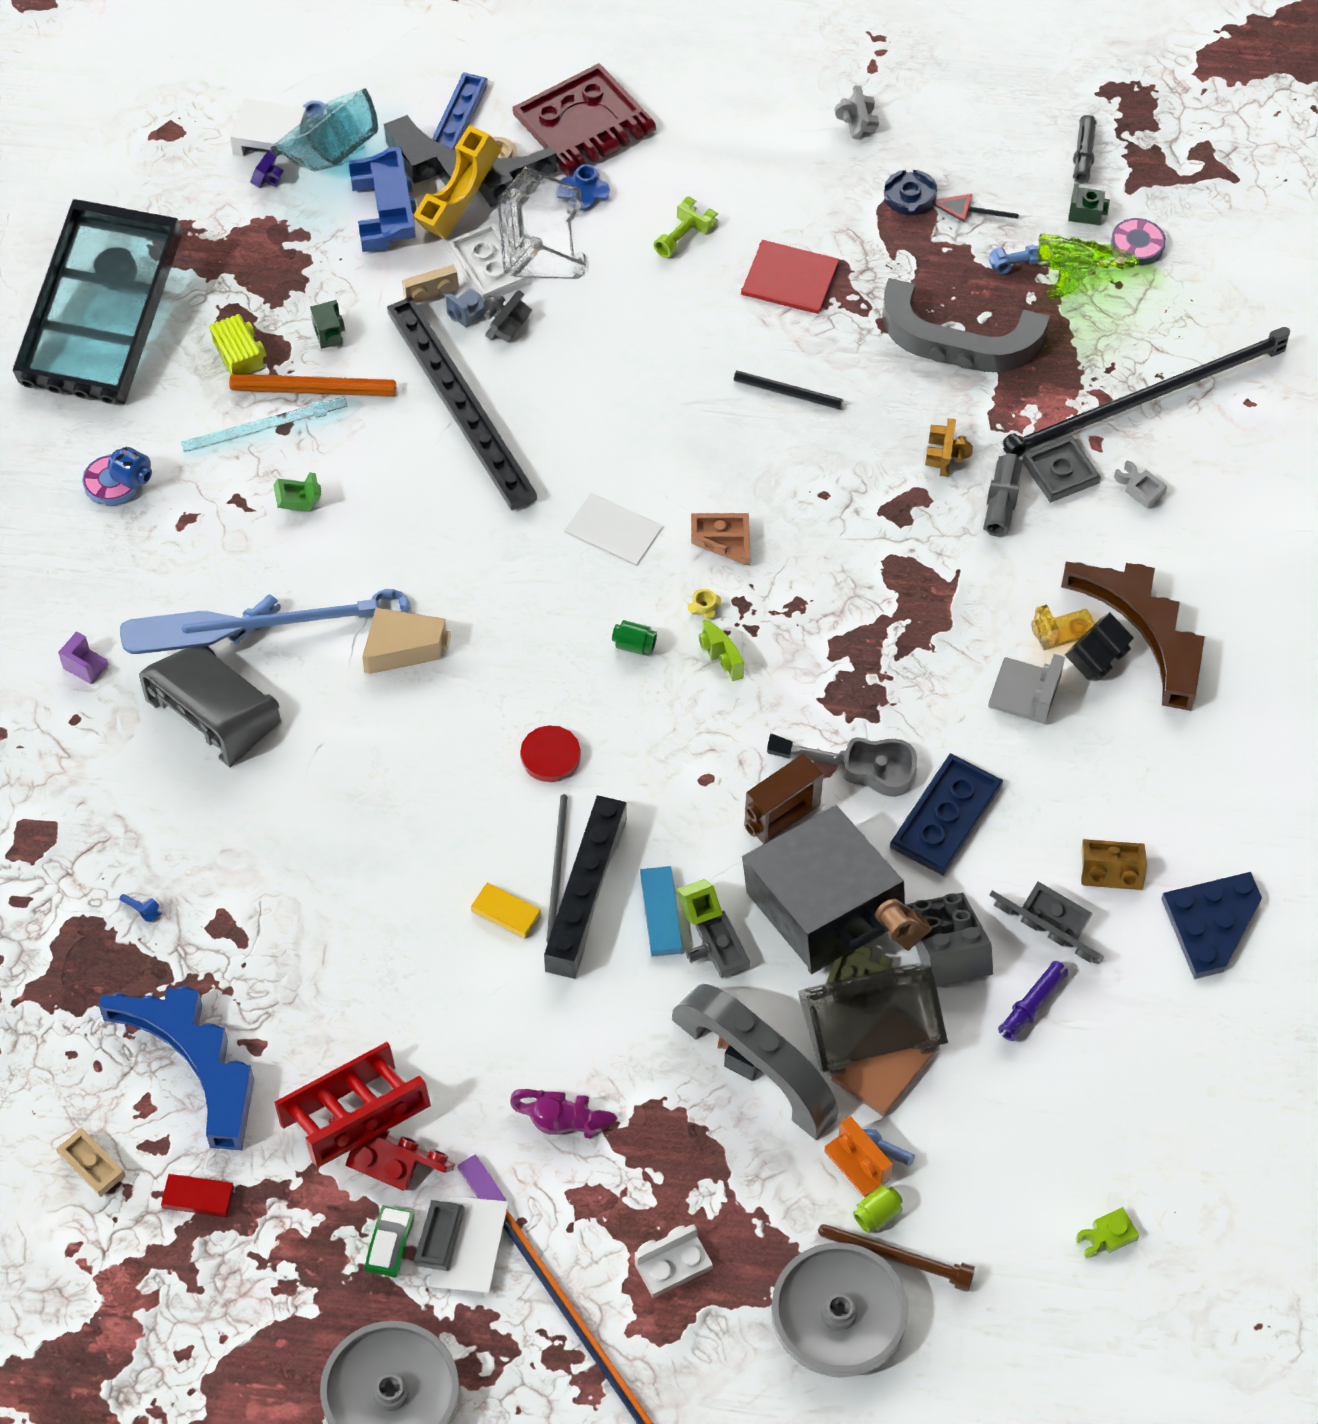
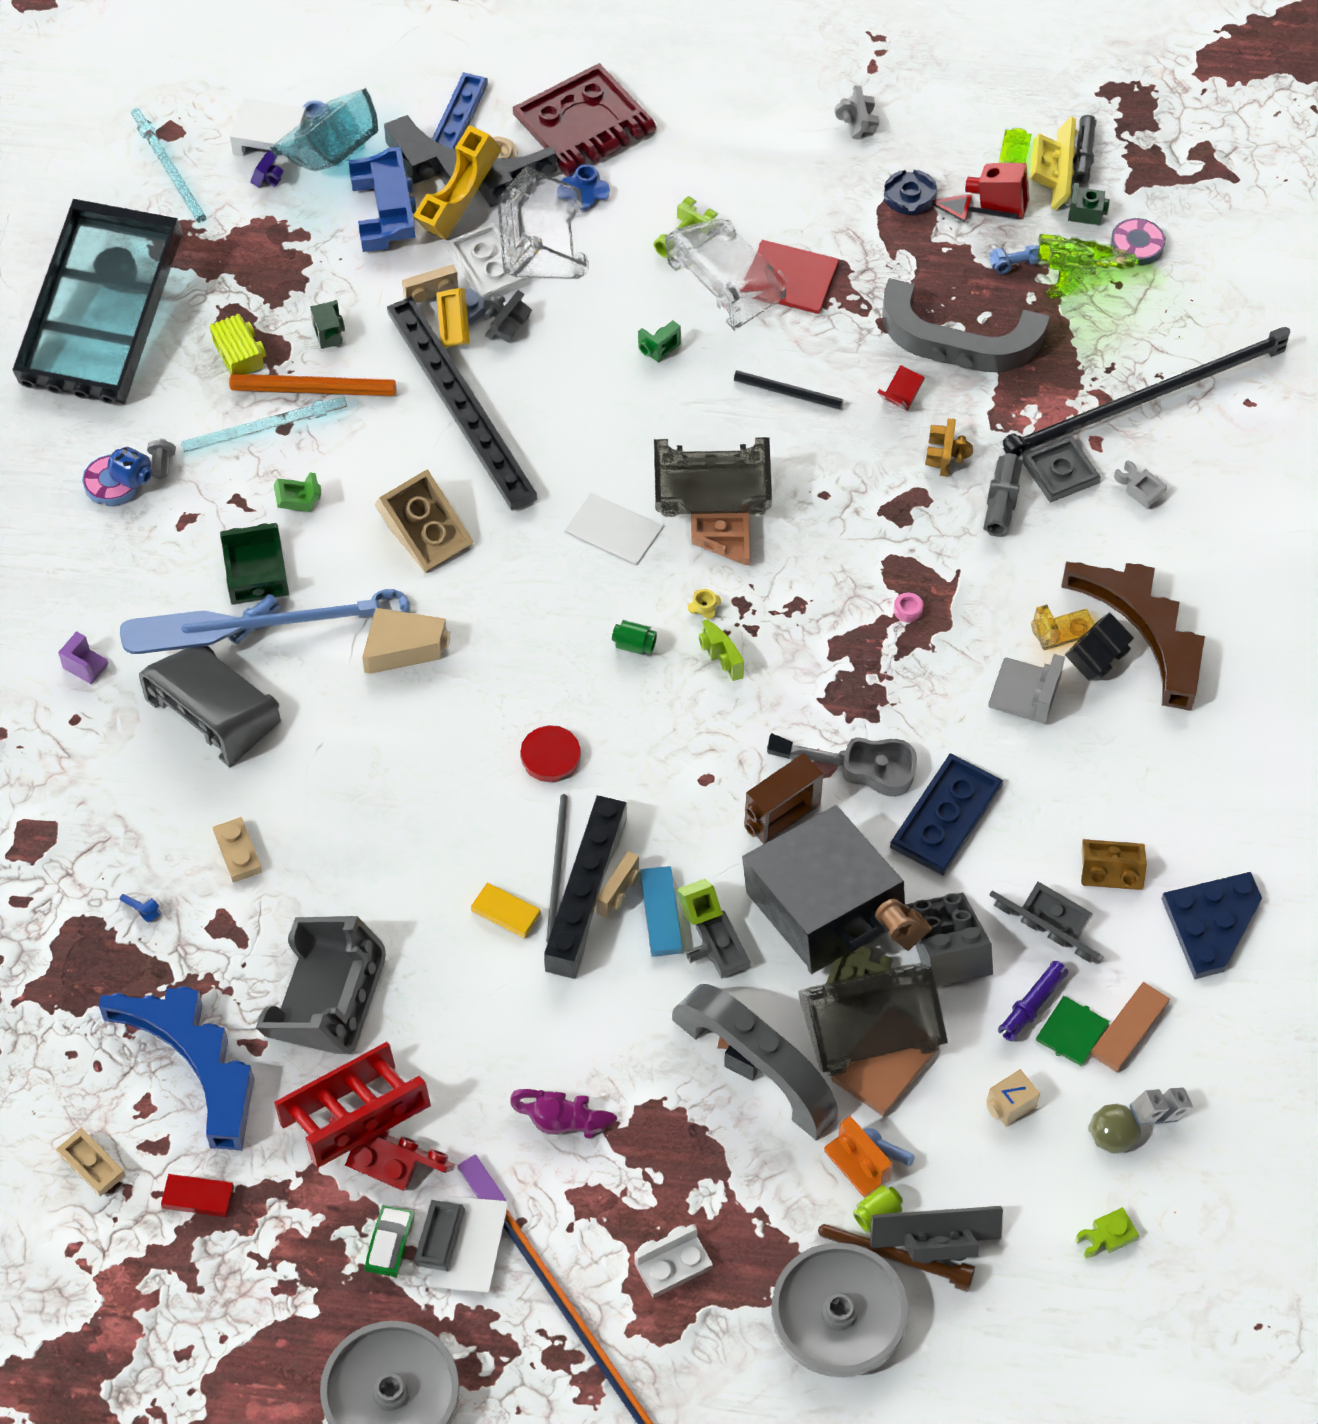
none -> clear light blue bar [131,108,206,223]
none -> light grey piece [147,438,176,479]
none -> tan plate [212,817,262,883]
none -> dark green panel [220,523,289,605]
none -> dark grey windscreen [256,916,386,1054]
none -> tan slope [374,469,474,572]
none -> yellow tile [436,288,470,348]
none -> tan plate [596,851,641,918]
none -> green bracket [638,320,681,362]
none -> clear smoke windscreen [653,437,772,517]
none -> clear windscreen [665,218,787,331]
none -> dark grey bracket [870,1206,1003,1263]
none -> red bracket [877,365,925,411]
none -> bright pink tile [893,593,924,623]
none -> red torso [965,163,1030,219]
none -> tan brick [986,1069,1040,1127]
none -> clear neon green bracket [999,128,1032,163]
none -> light yellow bracket [1030,116,1077,210]
none -> green piece [1036,995,1110,1067]
none -> olive hair [1088,1103,1141,1154]
none -> nougat tile [1090,981,1170,1072]
none -> flat silver piece [1129,1087,1193,1125]

